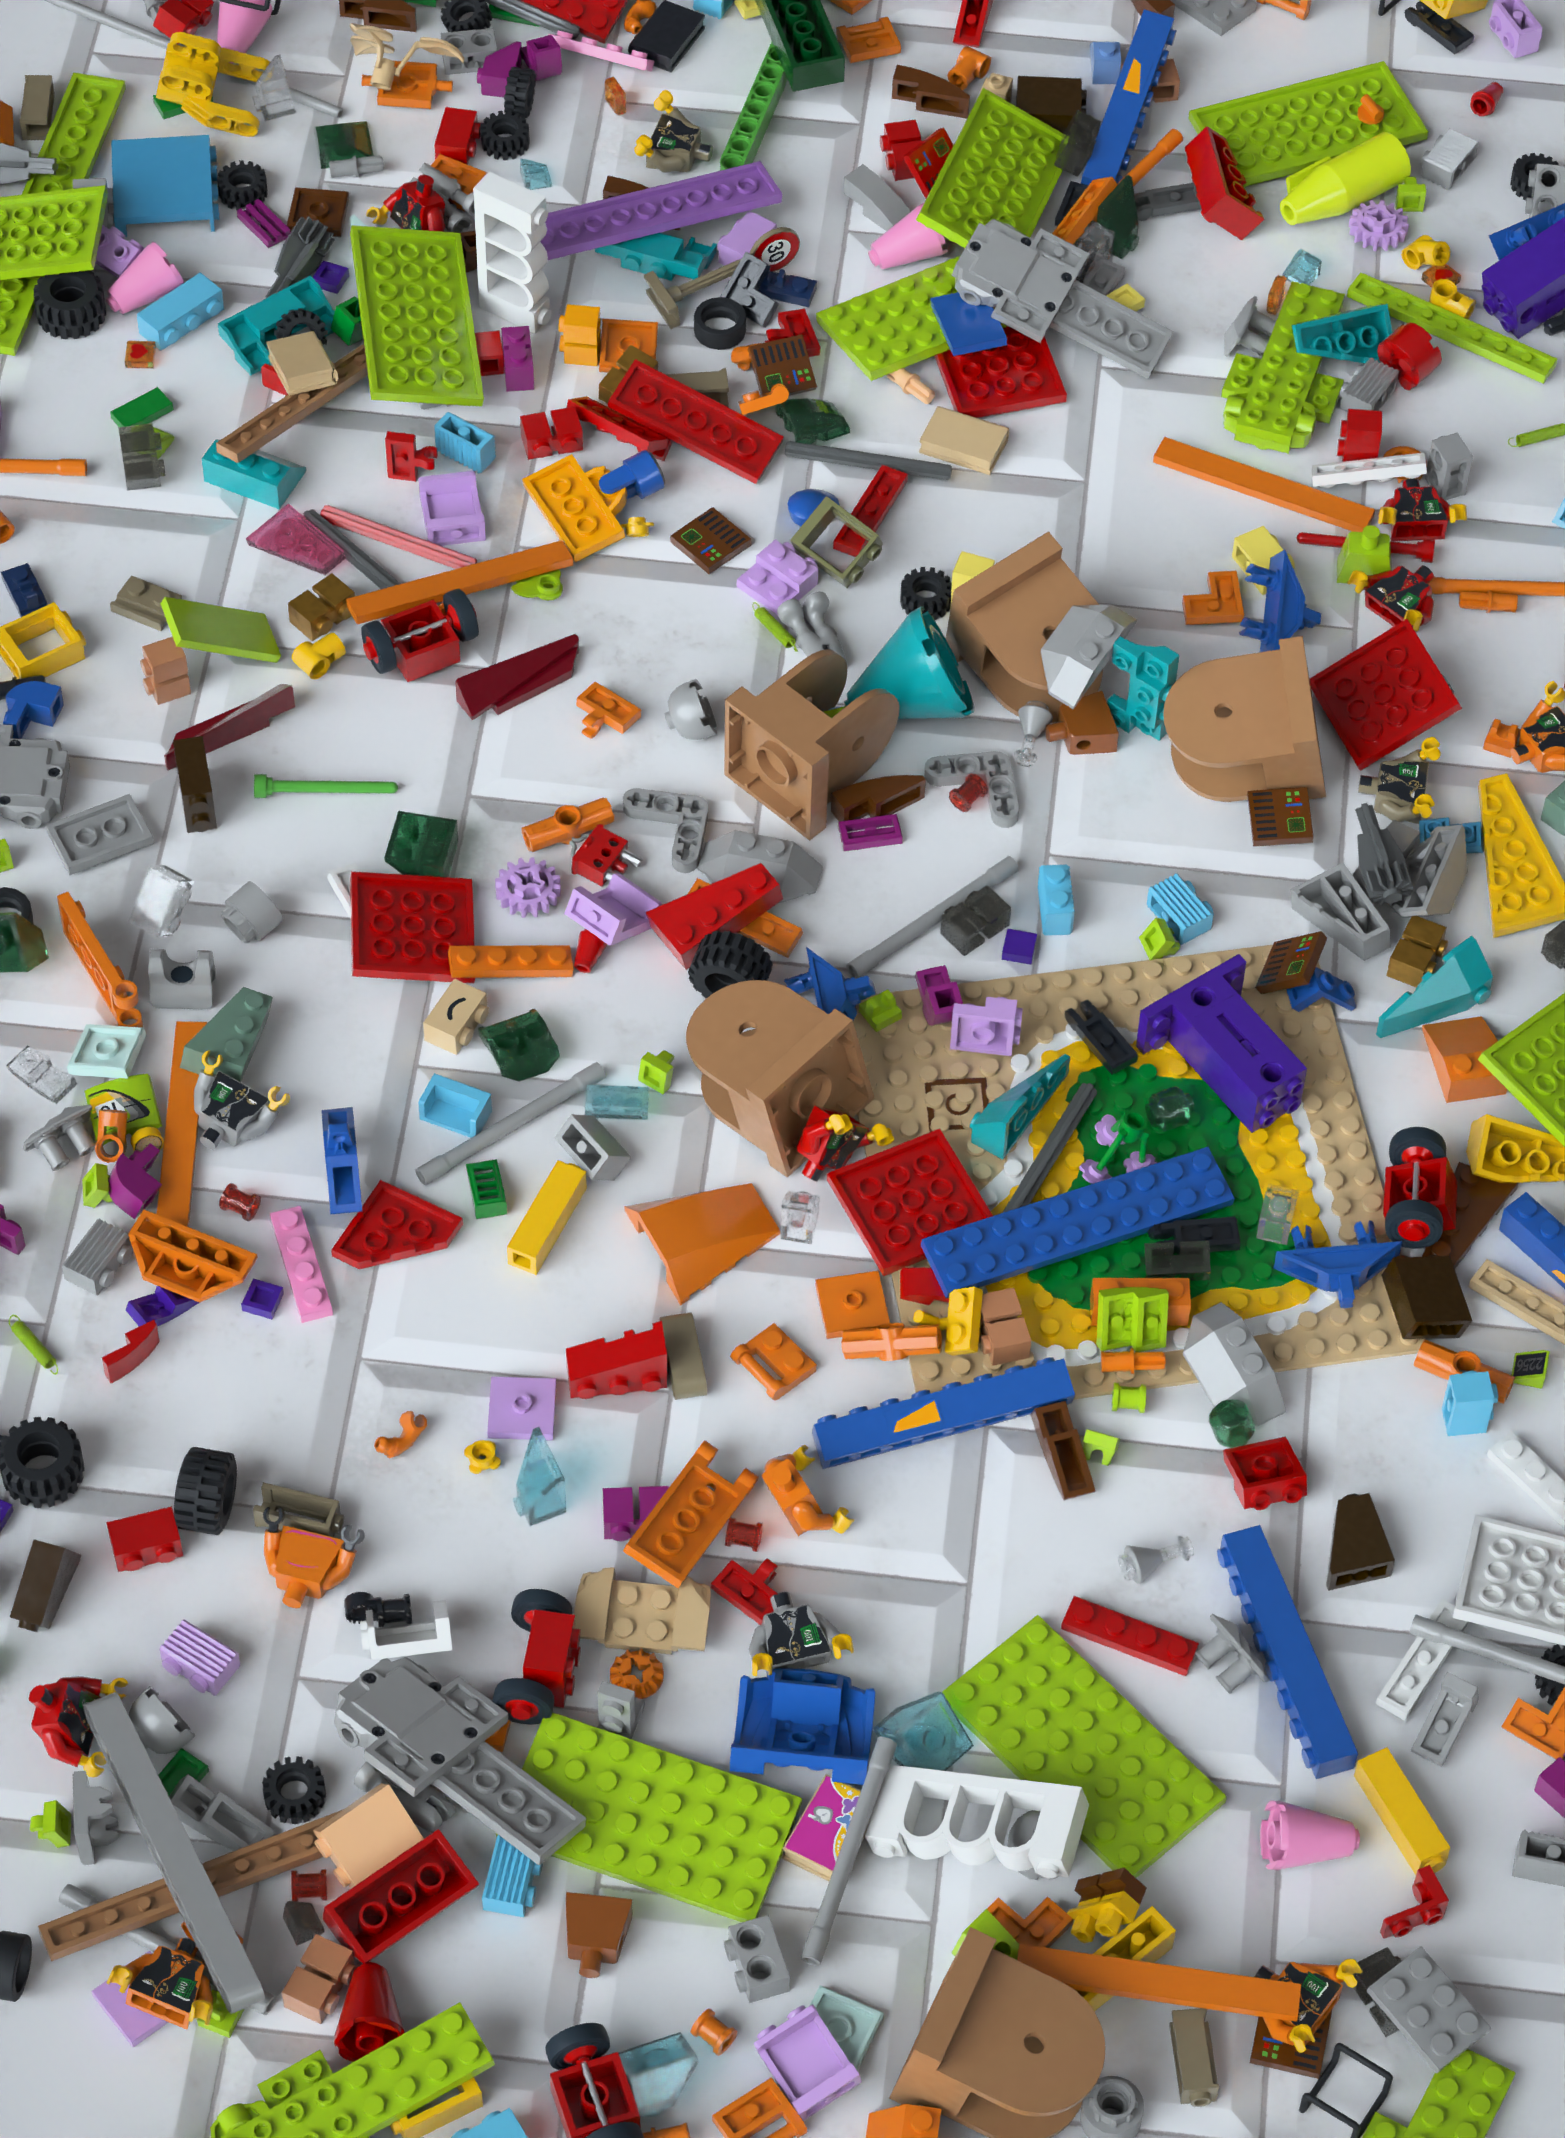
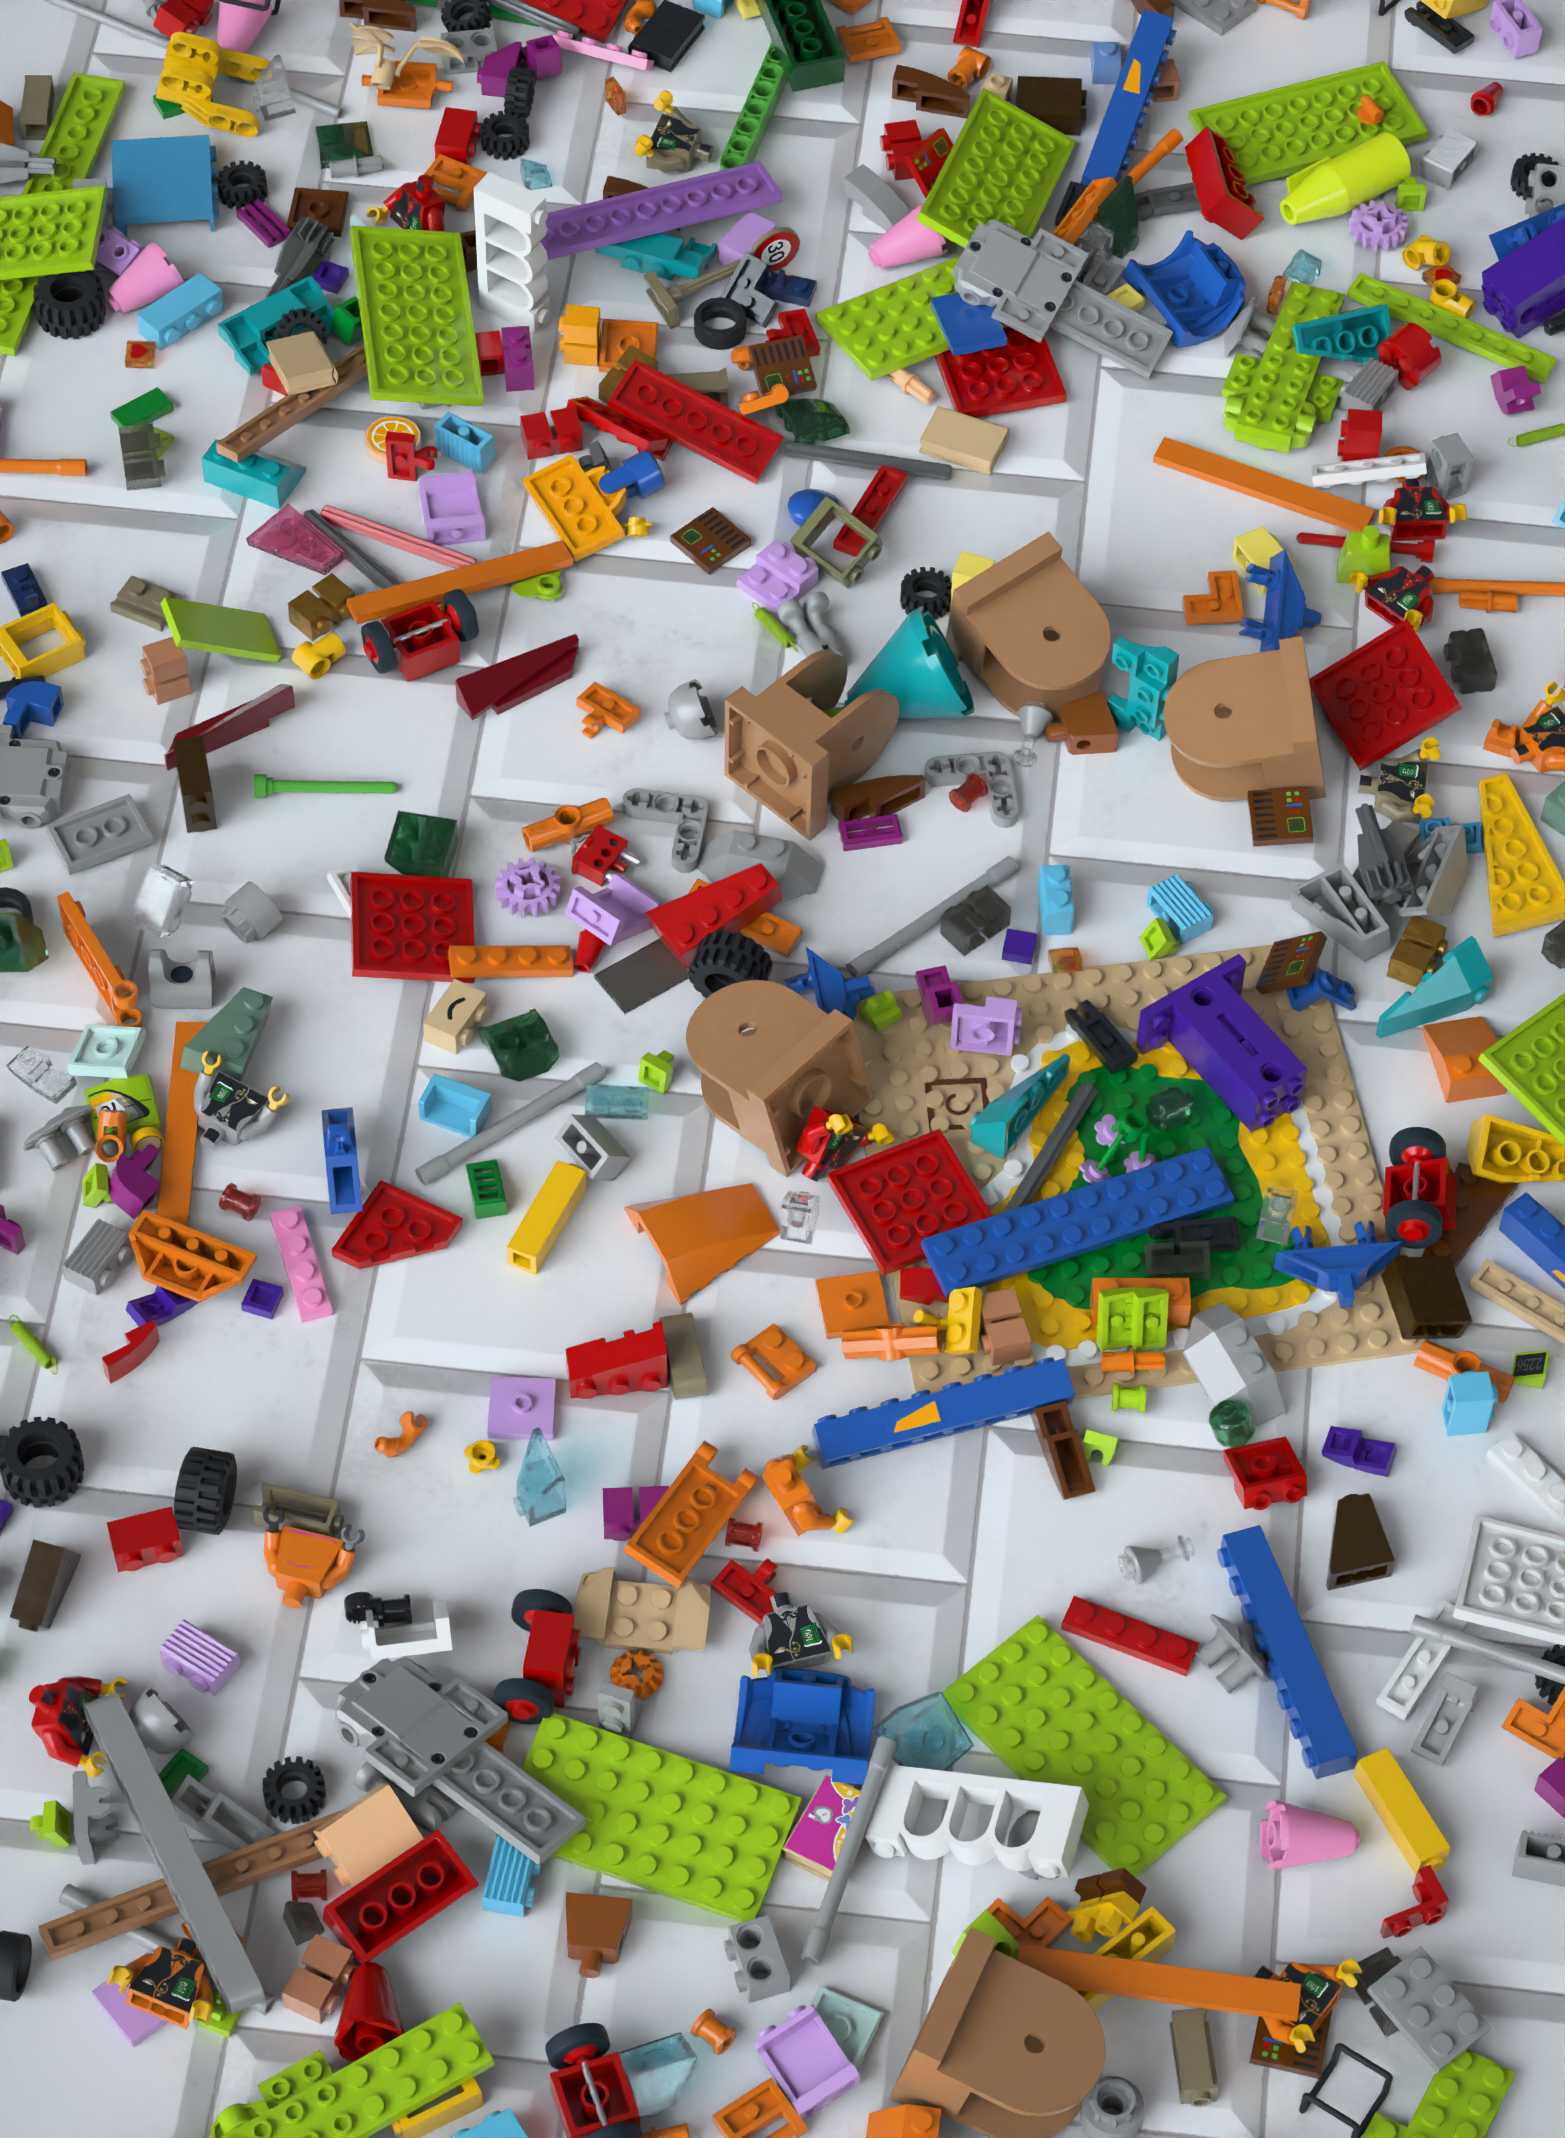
light grey piece [410,163,475,233] -> none
light grey wedge [1040,605,1137,709] -> none
clear smoke piece [1054,110,1101,177] -> none
none -> tile [364,416,421,464]
none -> flat silver tile [578,440,612,472]
none -> clear smoke piece [594,938,690,1014]
none -> clear orange tile [1048,947,1083,973]
none -> blue piece [1122,230,1246,348]
none -> dark purple slope [1321,1426,1397,1477]
none -> clear smoke brick [1443,628,1498,695]
none -> magenta brick [1490,366,1541,415]

